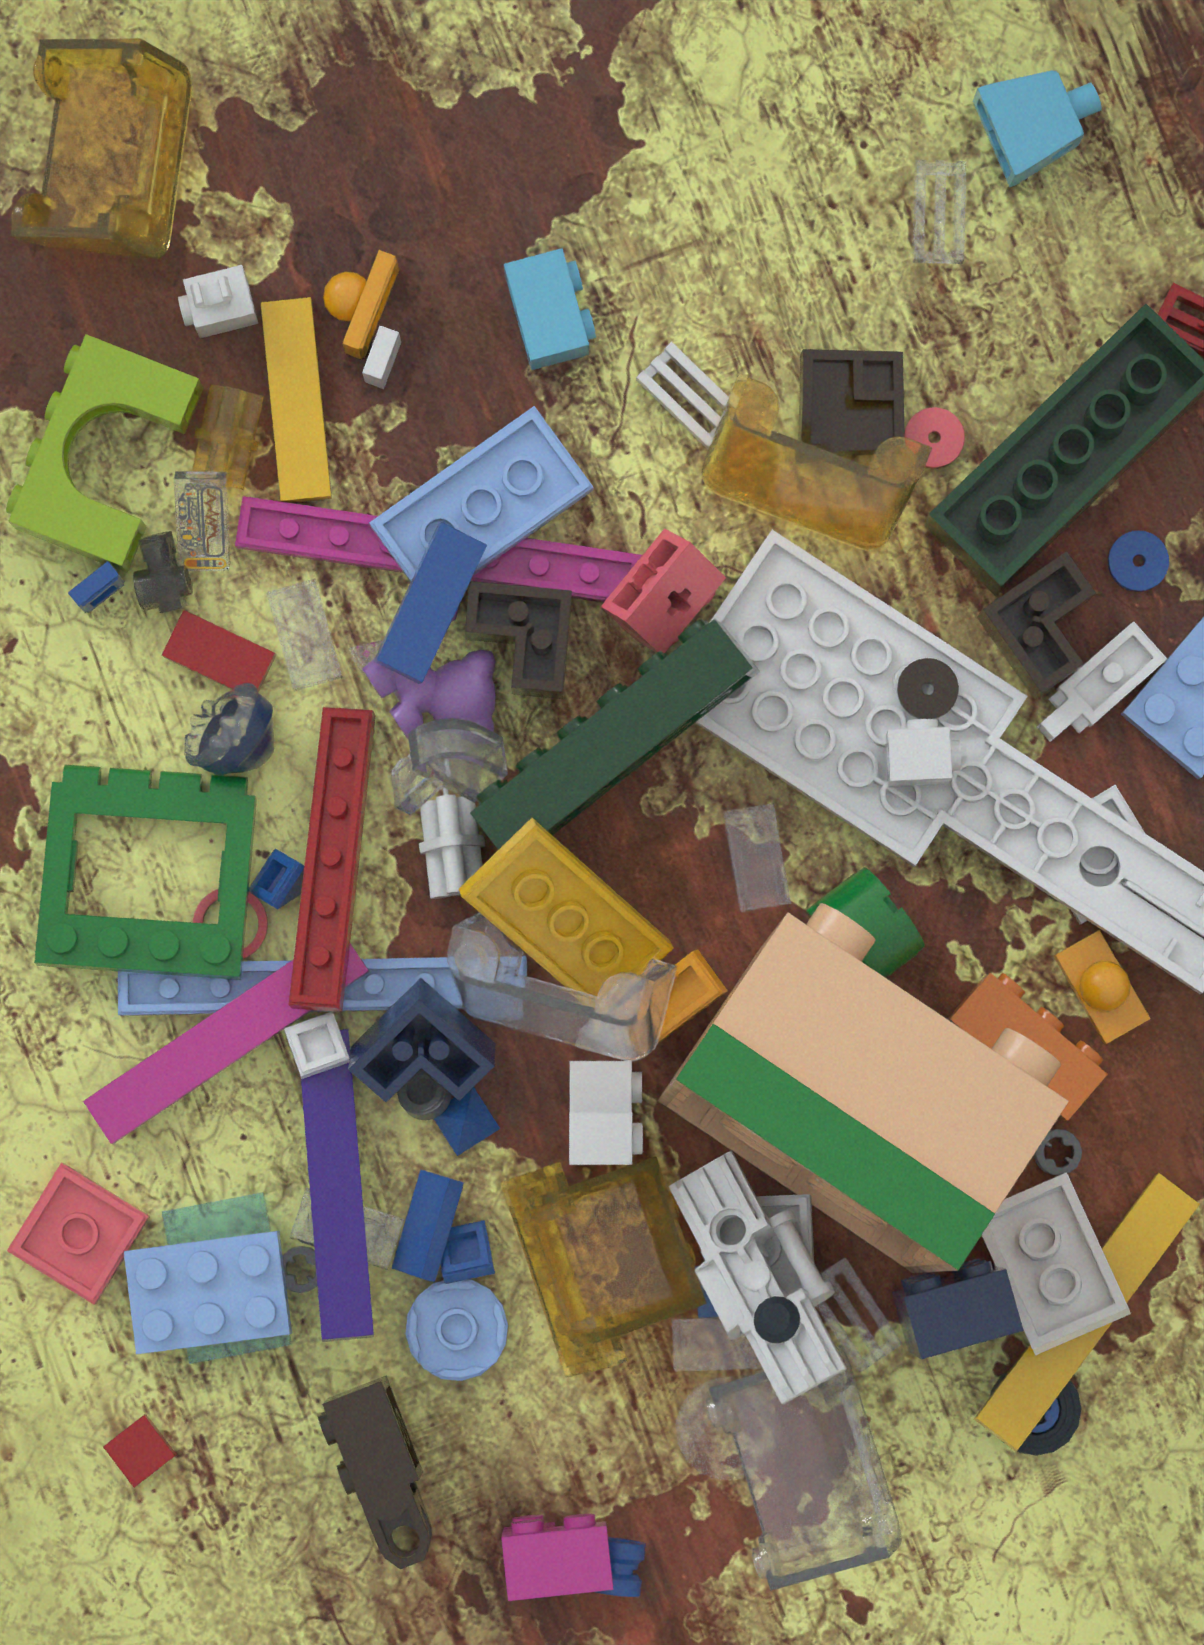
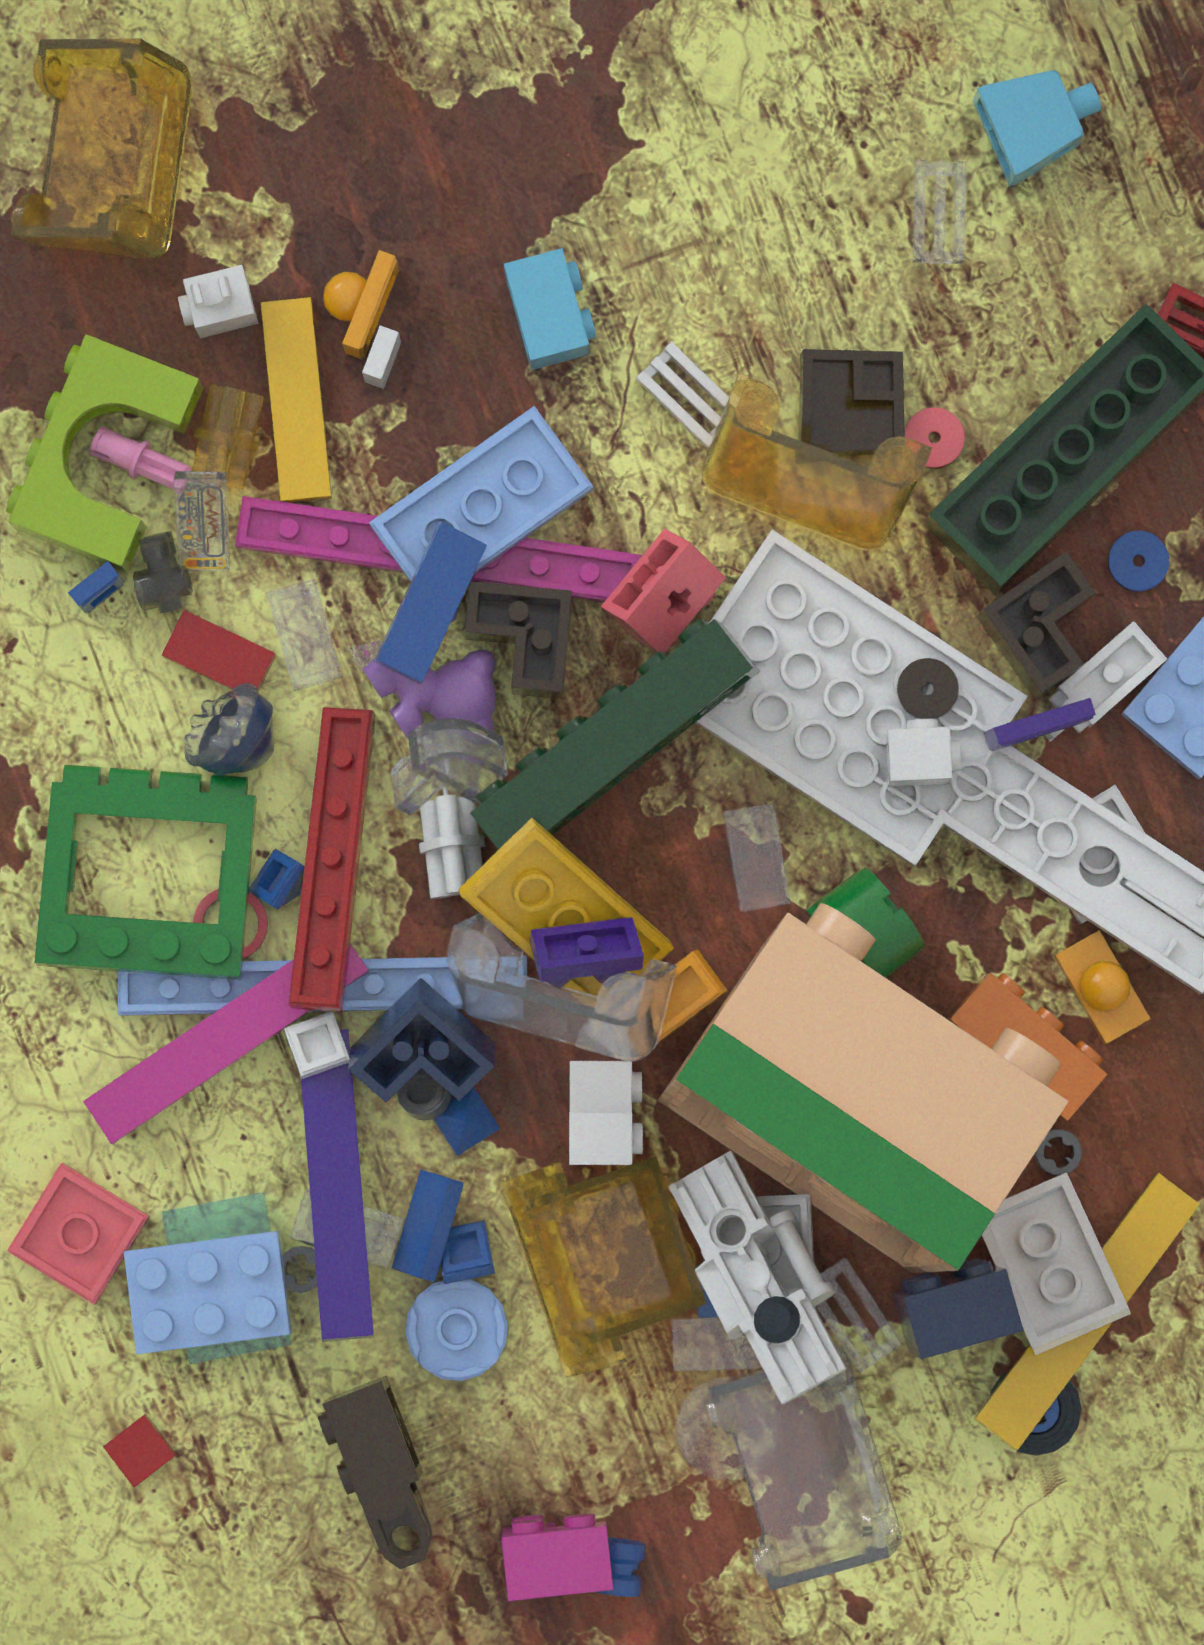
none -> bright pink axle [90,426,191,491]
none -> dark purple tile [530,917,644,989]
none -> dark purple tile [984,698,1096,751]

